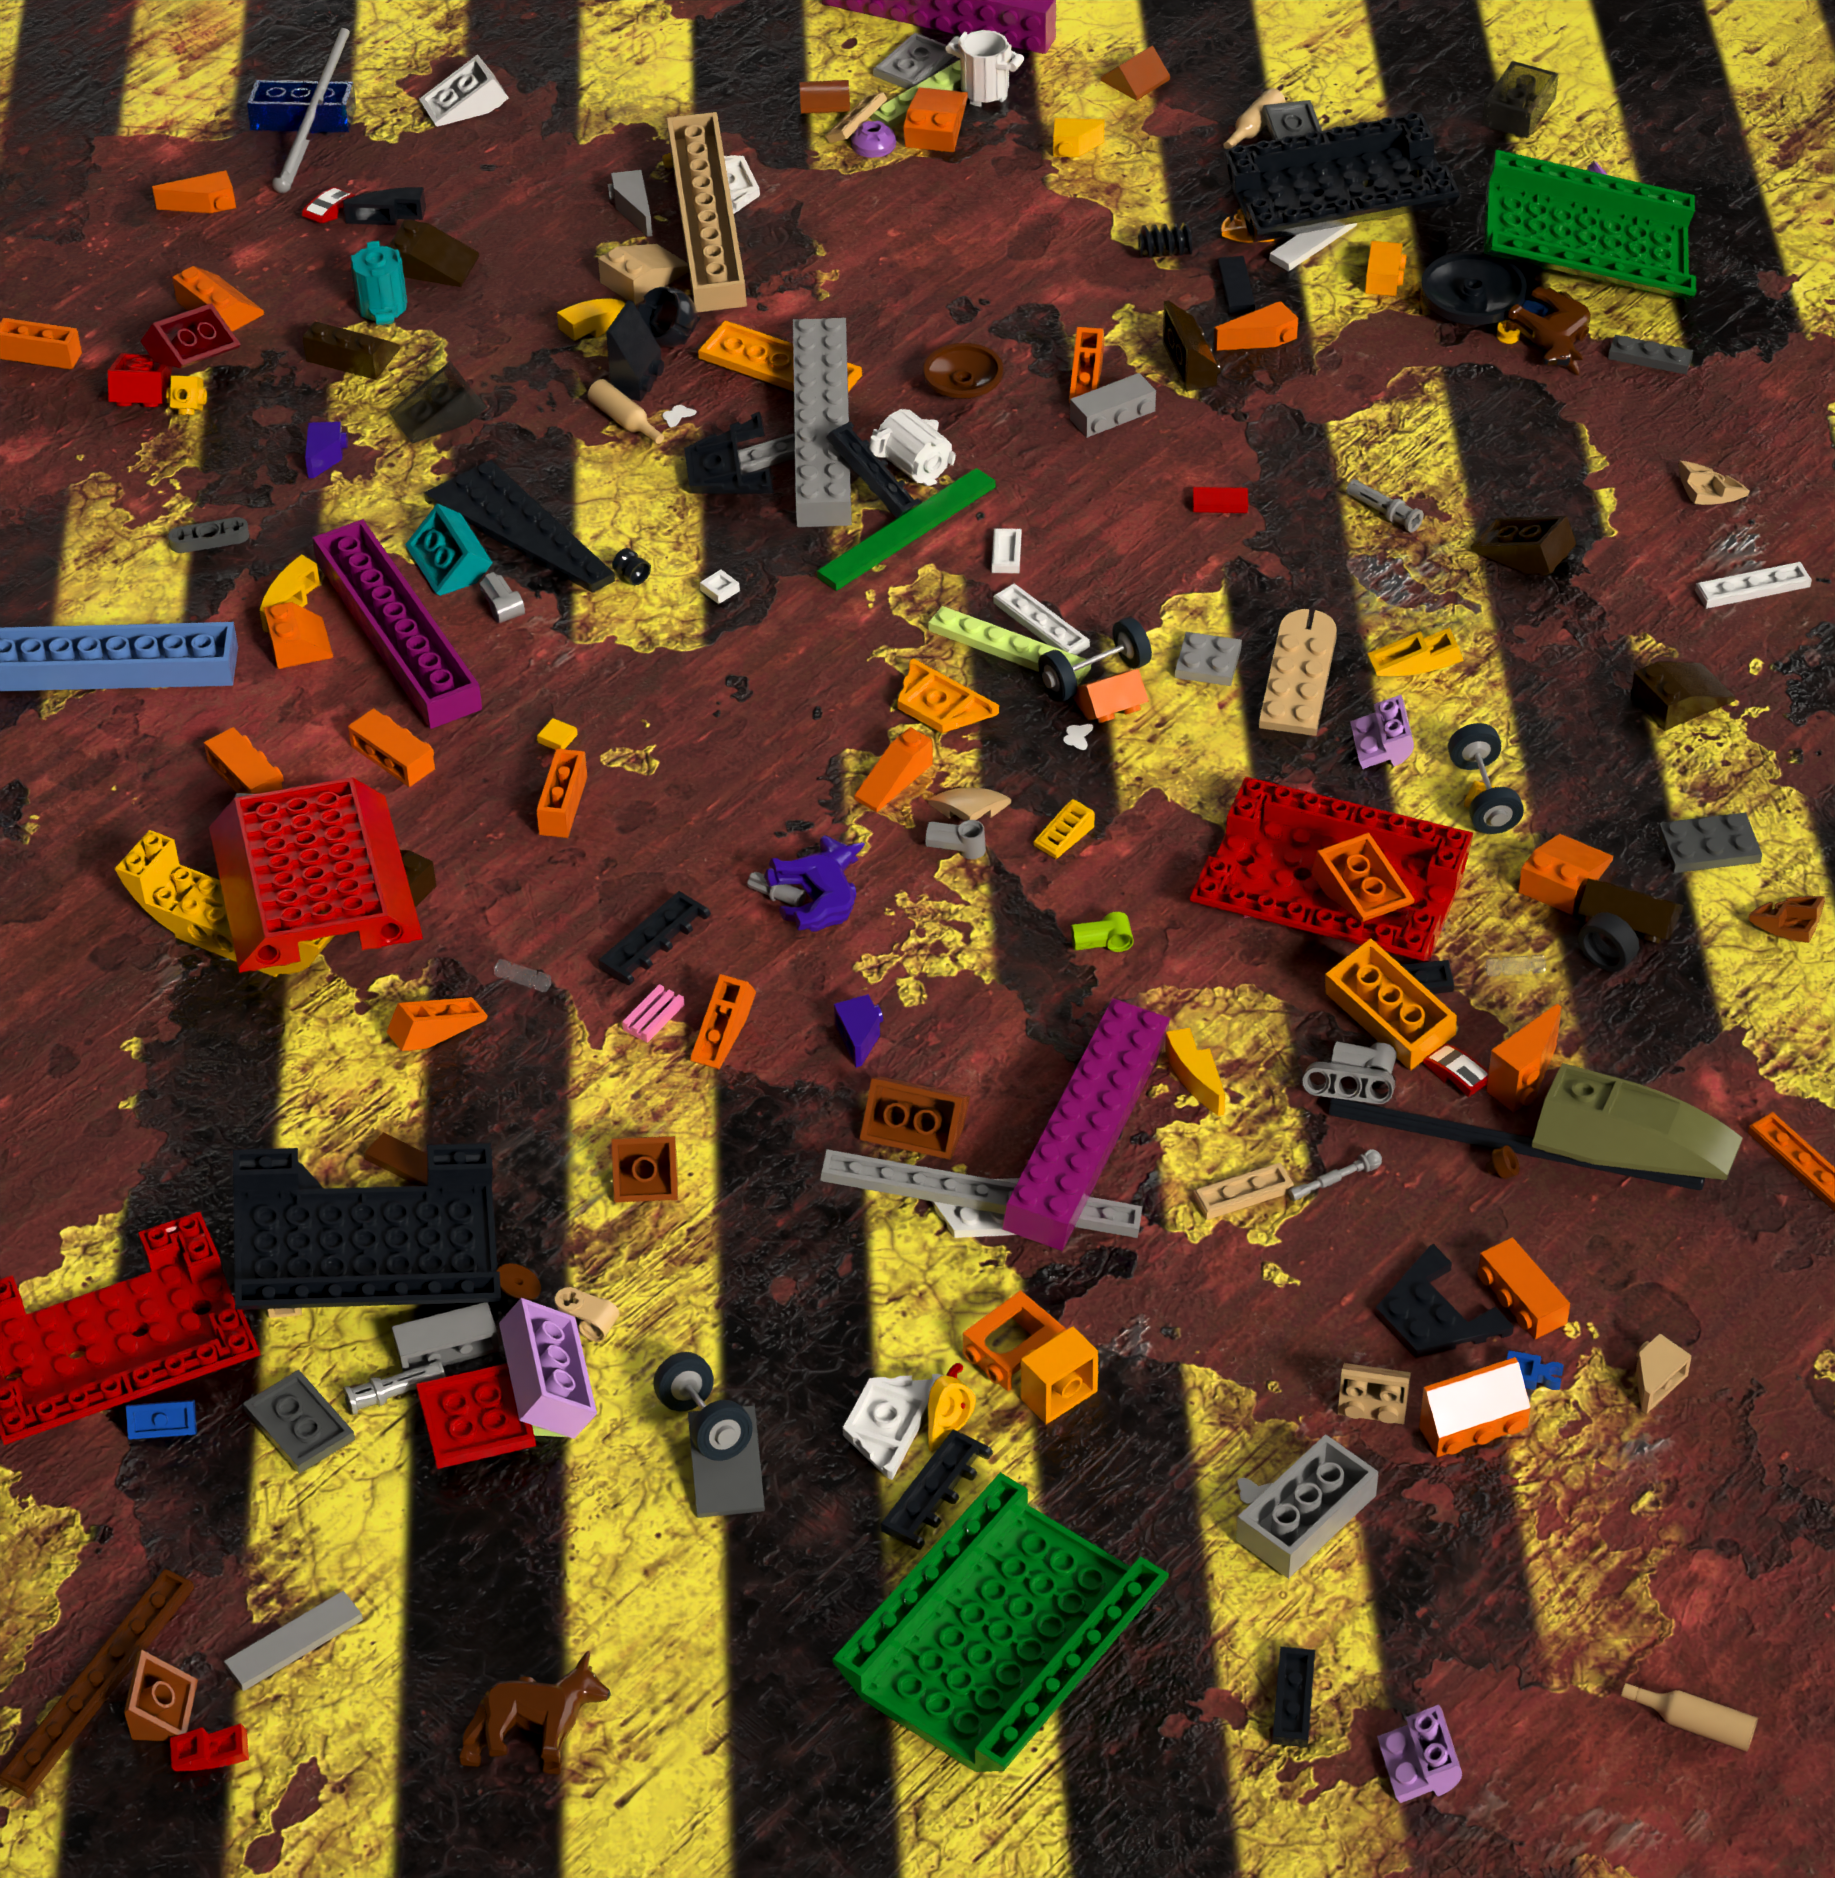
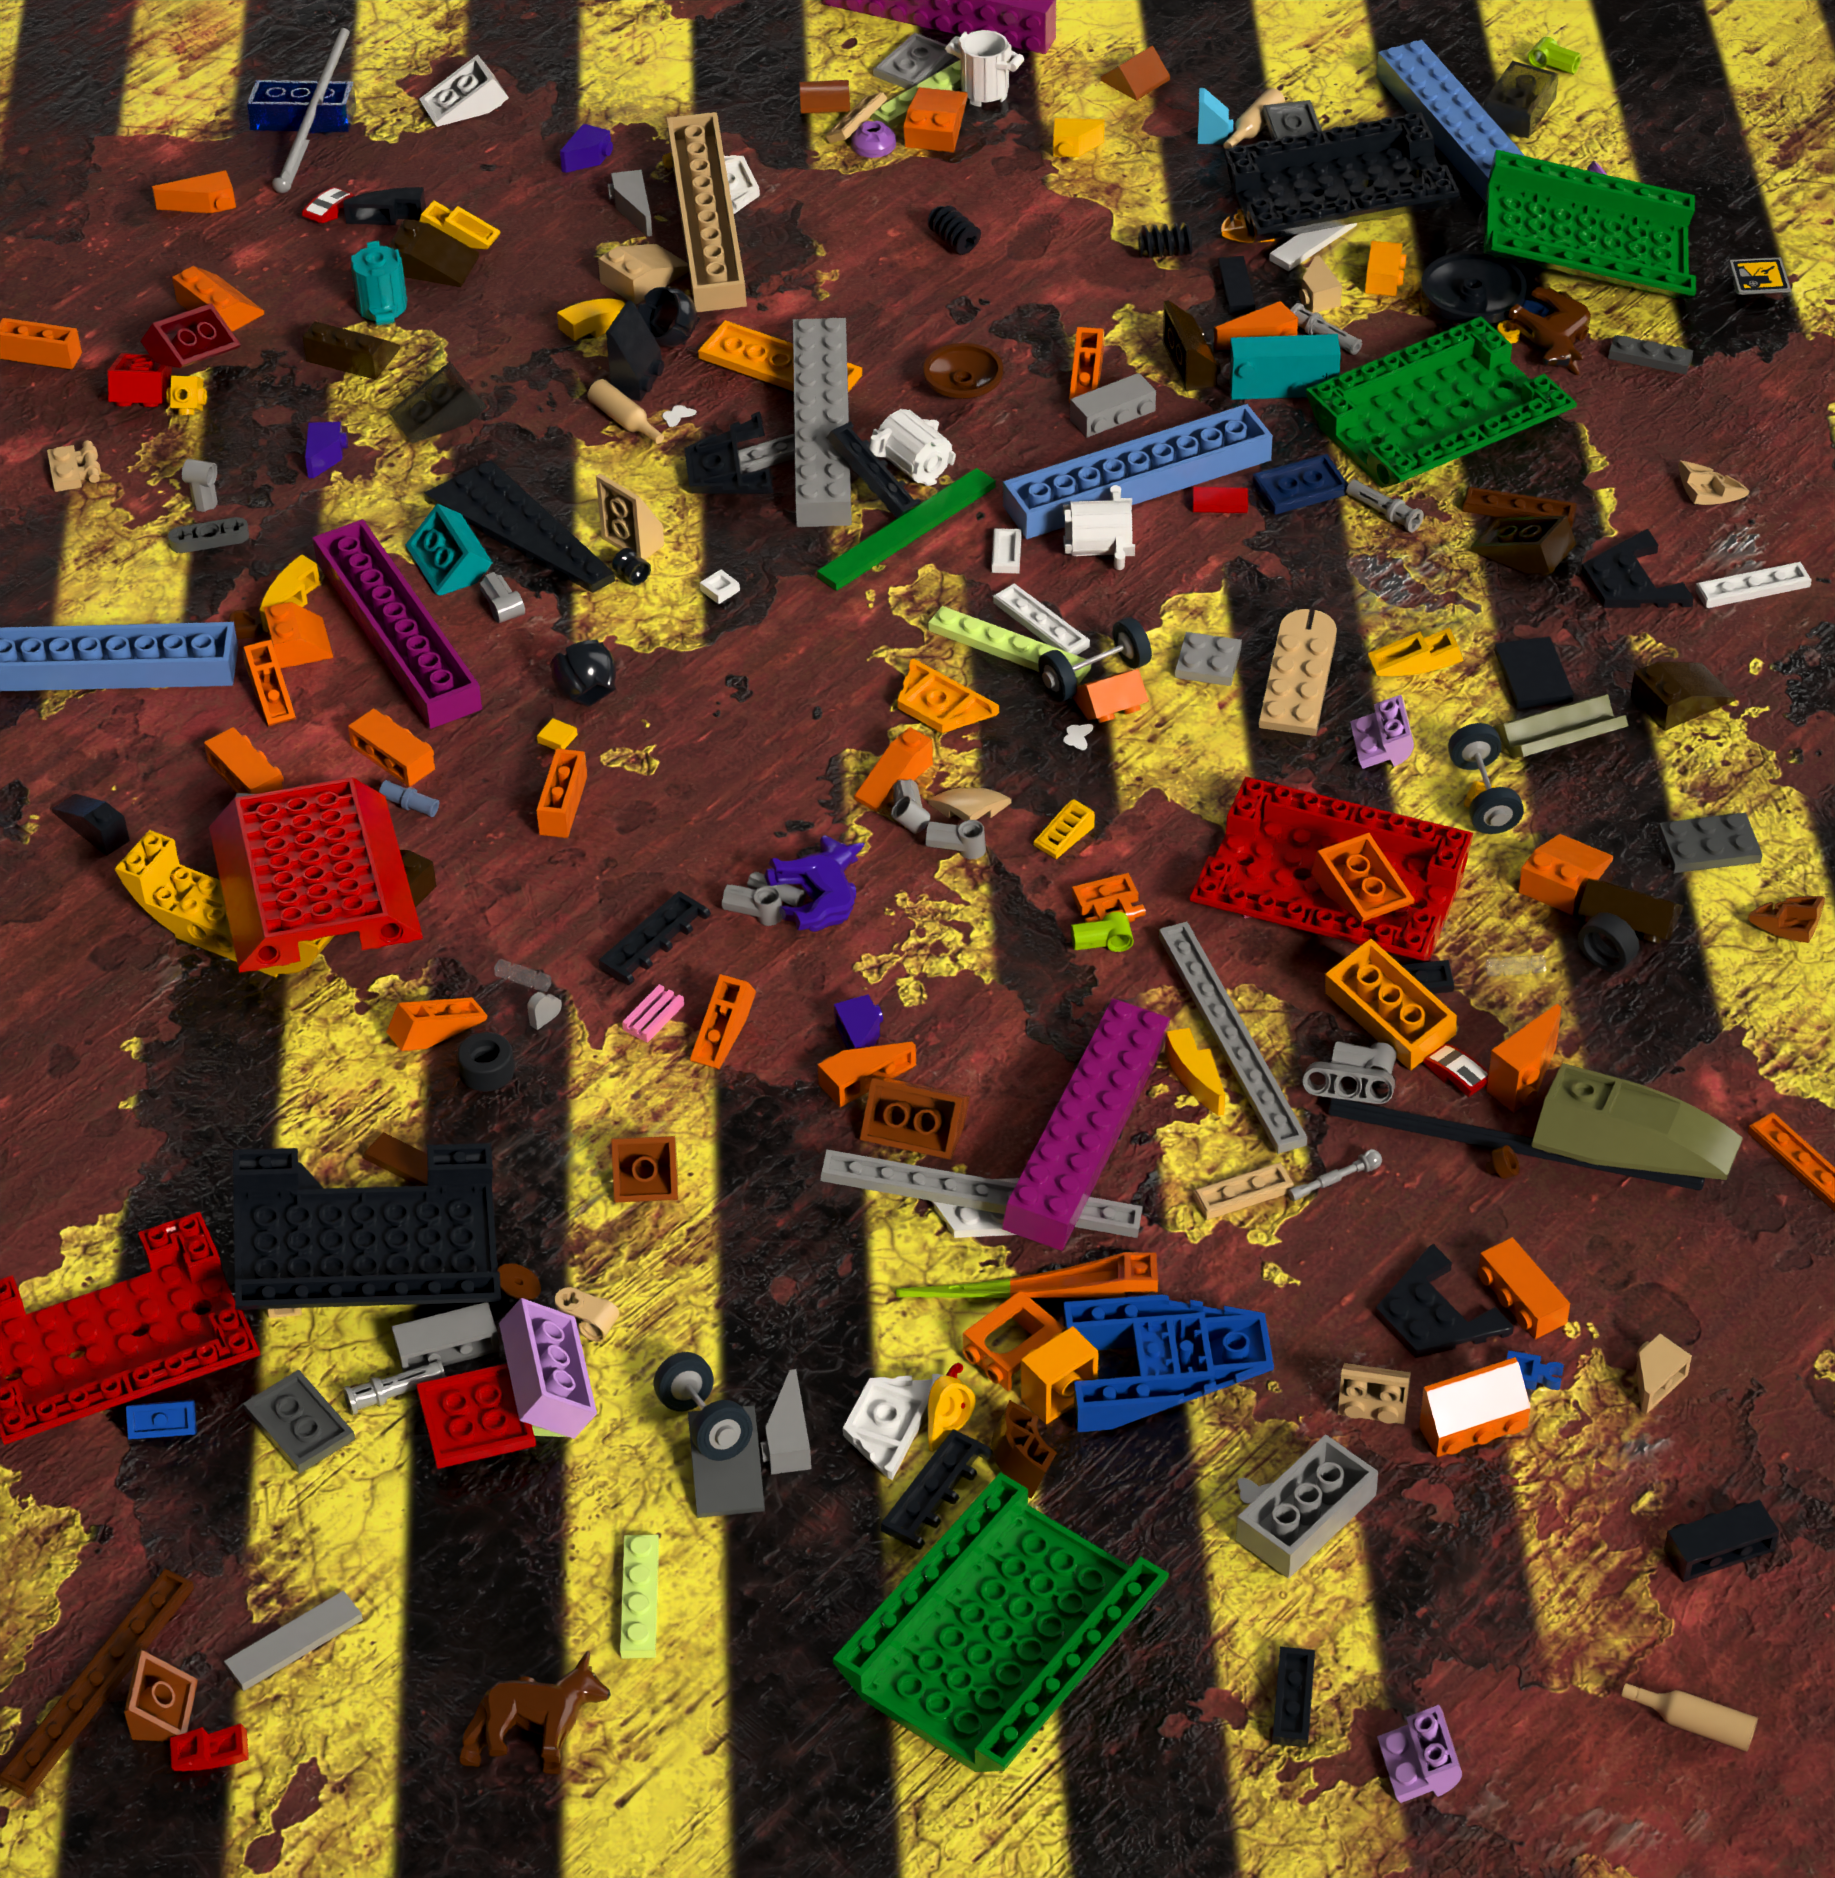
none -> tan plate [47,440,101,492]
none -> black slope [52,794,130,856]
none -> light grey piece [182,458,218,512]
none -> reddish brown tile [229,610,263,639]
none -> orange slope [243,639,296,726]
none -> sand blue pin [379,780,439,817]
none -> yellow slope [419,200,501,249]
none -> black tyre [457,1032,515,1092]
none -> light grey tile [528,992,562,1030]
none -> black piece [550,640,617,707]
none -> dark purple slope [560,123,613,173]
none -> tan slope [596,473,664,559]
none -> yellowish green plate [620,1535,659,1659]
none -> light grey piece [722,884,783,926]
none -> light grey slope [760,1369,811,1475]
none -> orange slope [818,1042,916,1107]
none -> light grey piece [891,779,930,834]
none -> orange plate [896,1252,1158,1299]
none -> black piece [927,205,981,255]
none -> reddish brown brick [991,1400,1057,1499]
none -> medium blue brick [1003,404,1273,539]
none -> white container [1063,485,1135,570]
none -> blue wedge [1063,1295,1274,1432]
none -> orange plate [1072,873,1146,923]
none -> light grey plate [1159,921,1307,1154]
none -> medium azure slope [1198,88,1233,145]
none -> teal brick [1229,334,1341,400]
none -> dark blue tile [1252,454,1348,515]
none -> light grey pin [1291,303,1362,355]
none -> tan slope [1299,256,1342,313]
none -> green slope [1306,316,1577,488]
none -> medium blue brick [1376,40,1525,202]
none -> reddish brown tile [1463,487,1577,528]
none -> slope [1493,694,1628,758]
none -> black tile [1494,636,1574,709]
none -> lime piece [1528,37,1582,75]
none -> black wing [1581,529,1694,608]
none -> black brick [1664,1499,1779,1582]
none -> piece [1729,257,1791,295]

